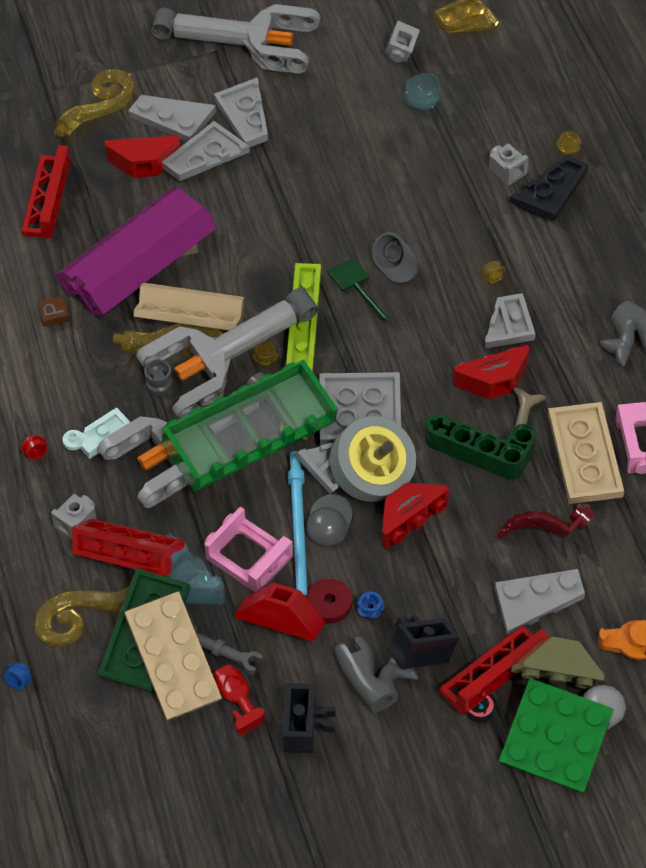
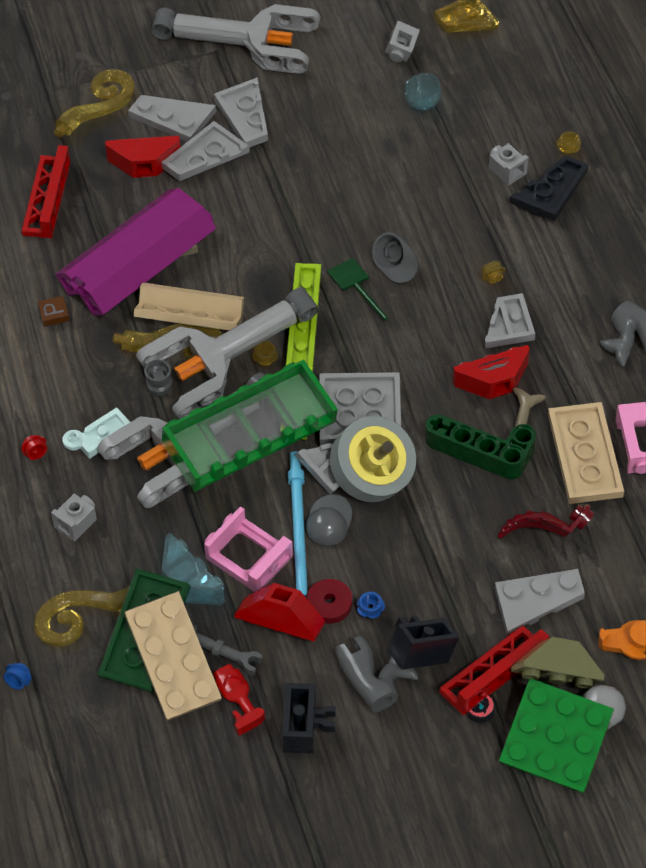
red fence [72,519,185,577] -> none
red slope [382,483,449,549] -> none

